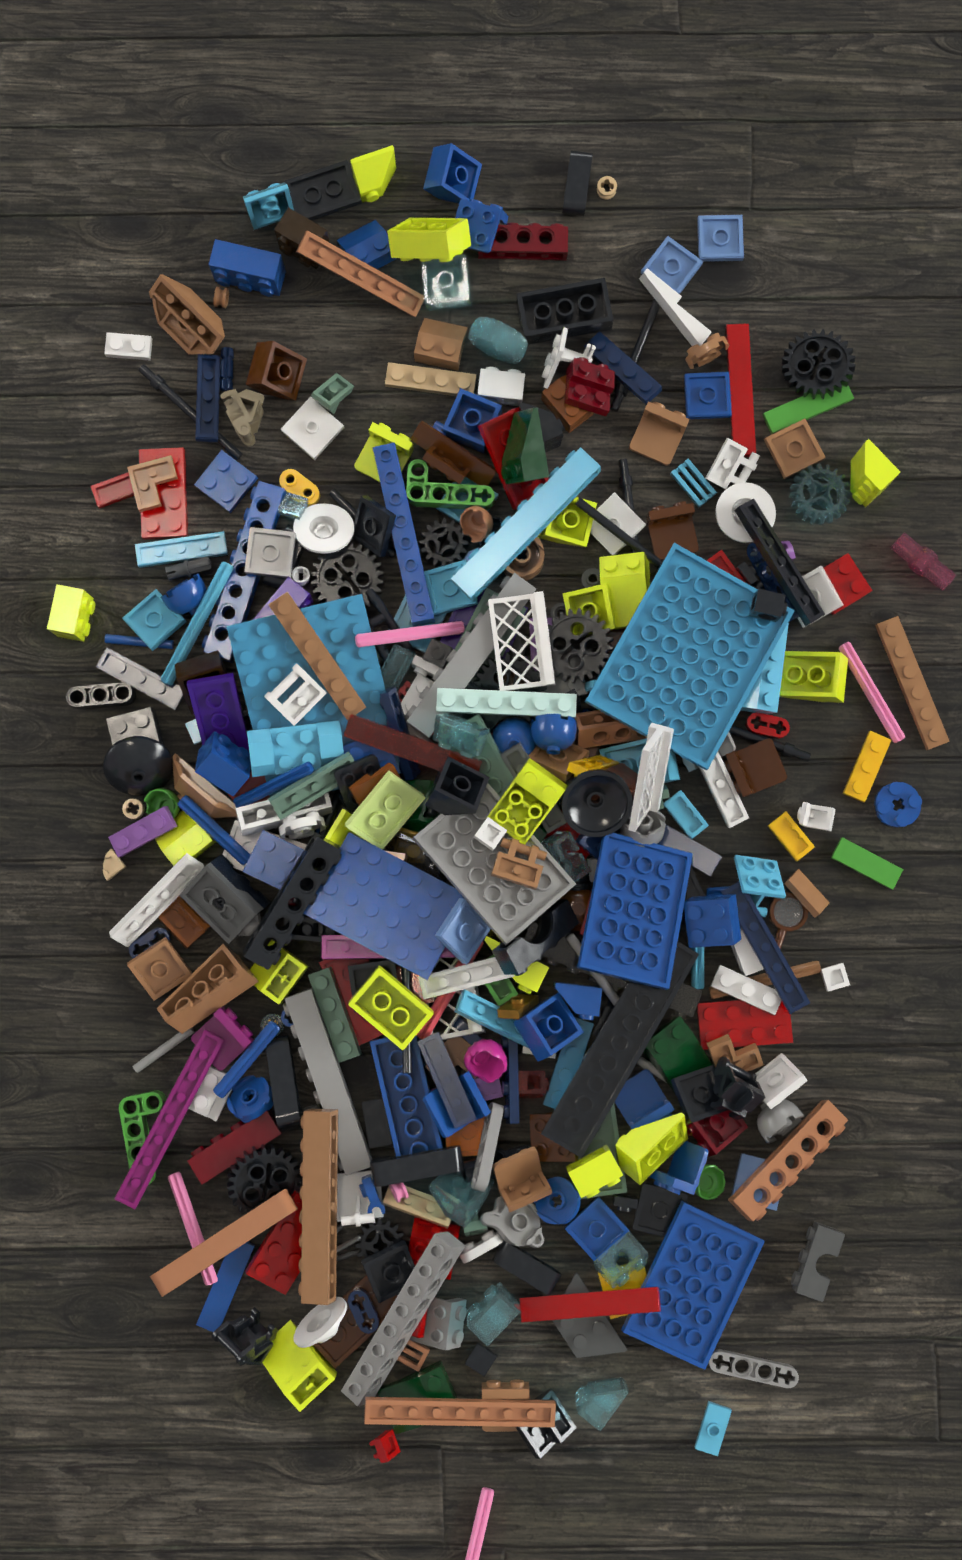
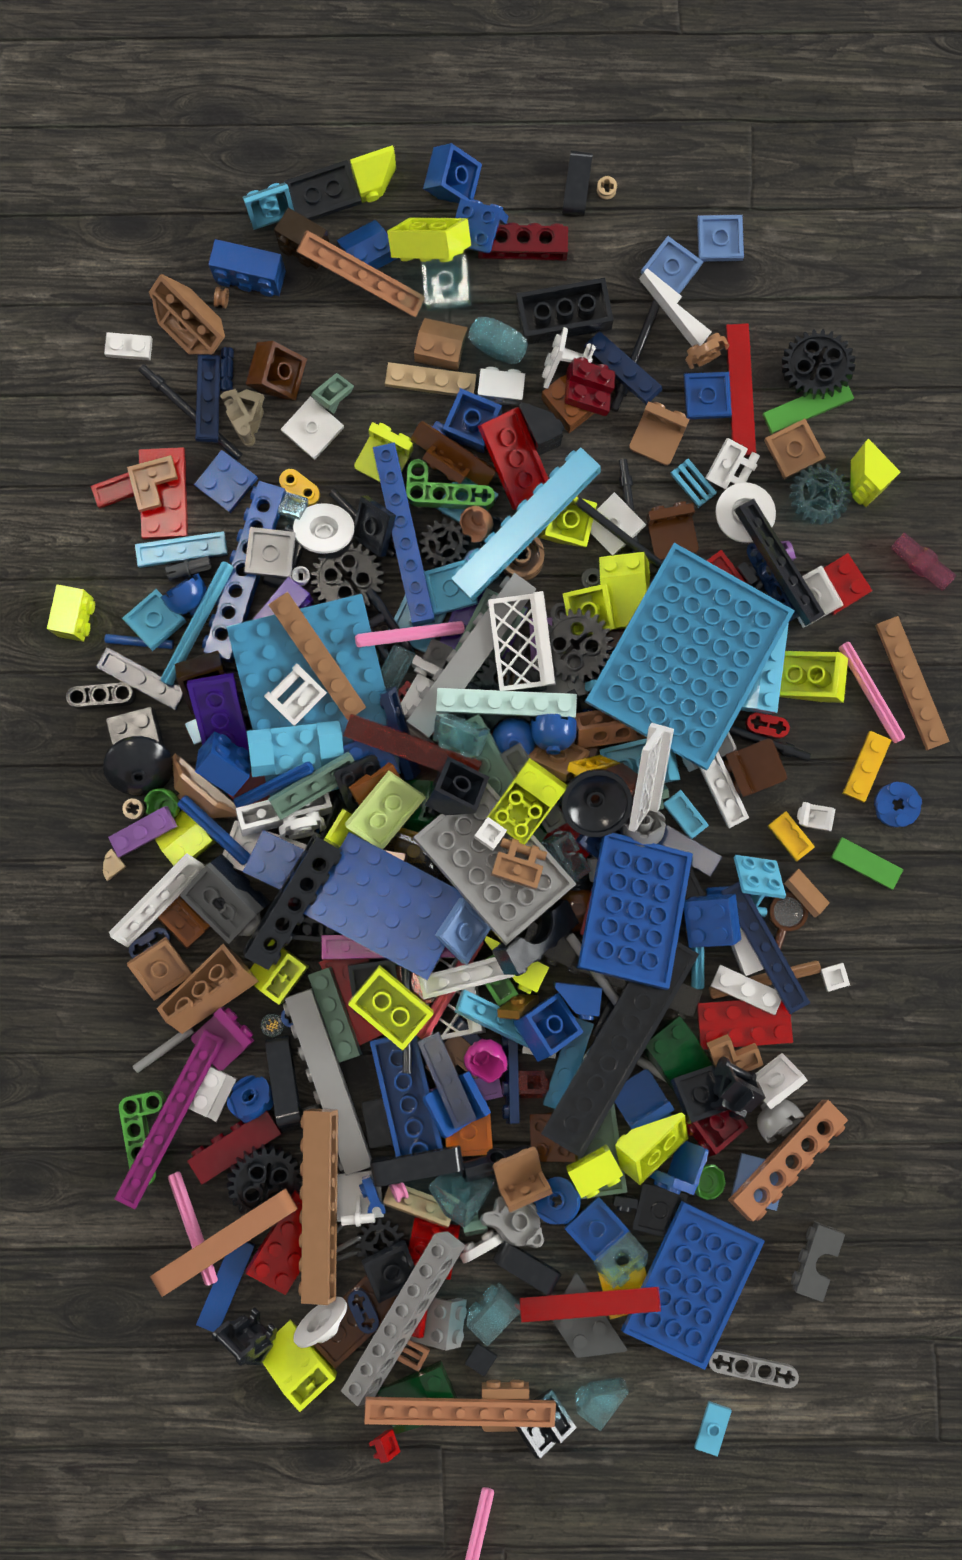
blue axle [213,1021,280,1098] -> none
light grey beam [471,1102,504,1192] -> none
dark green slope [501,407,549,484] -> none
black brick [749,589,787,622] -> none

